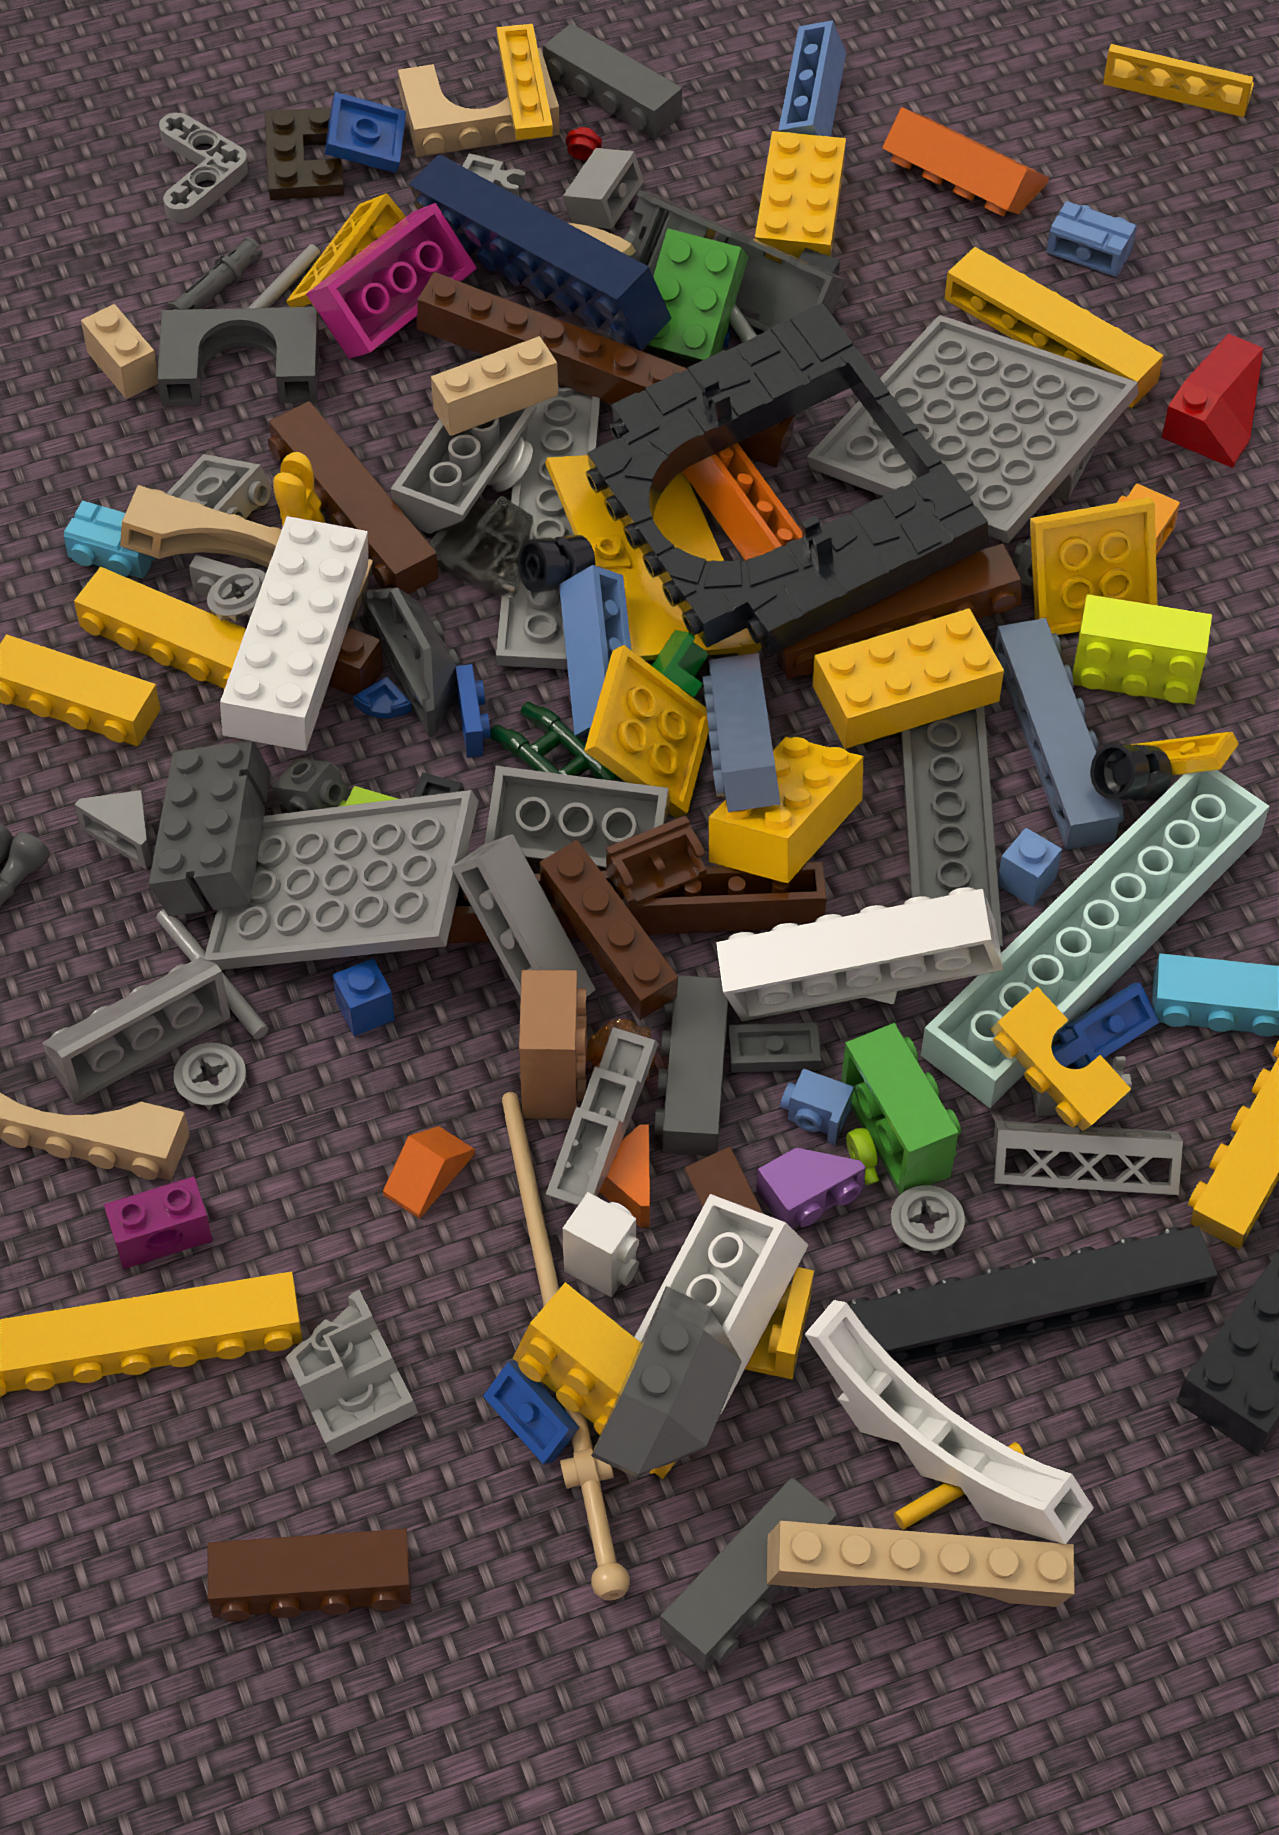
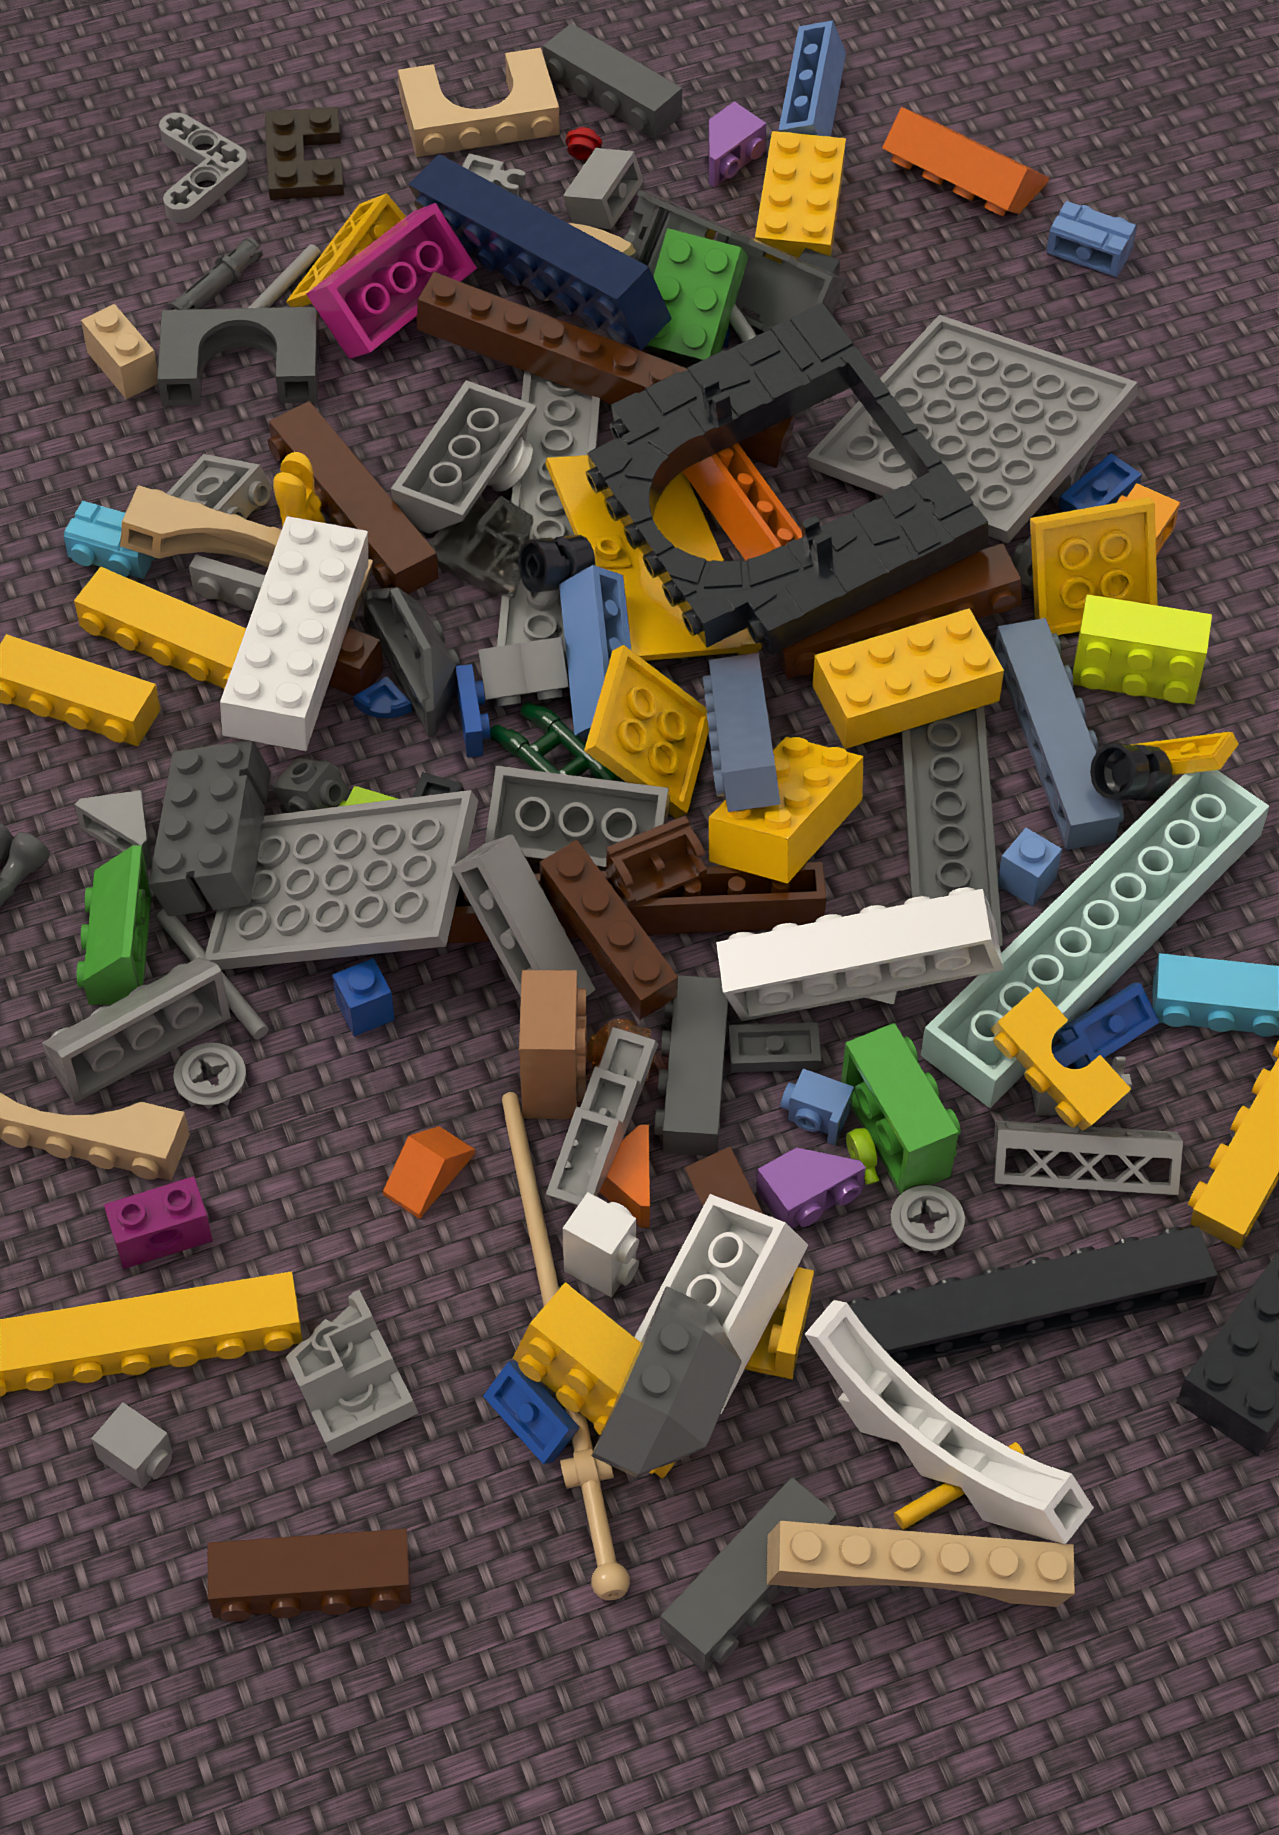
light grey gear [207,568,266,622] -> none
blue plate [325,92,406,173] -> none
tan brick [431,336,558,436] -> none
yellow plate [497,24,553,140] -> none
green panel [651,630,708,697] -> none
yellow brick [944,247,1164,408] -> none
yellow fence [1103,44,1254,117] -> none
red wedge [1161,333,1263,468] -> none
none -> bright green slope [77,845,152,1005]
none -> light grey brick [91,1402,173,1489]
none -> light grey brick [478,637,570,707]
none -> medium lavender slope [708,101,766,188]
none -> blue plate [1058,453,1142,512]

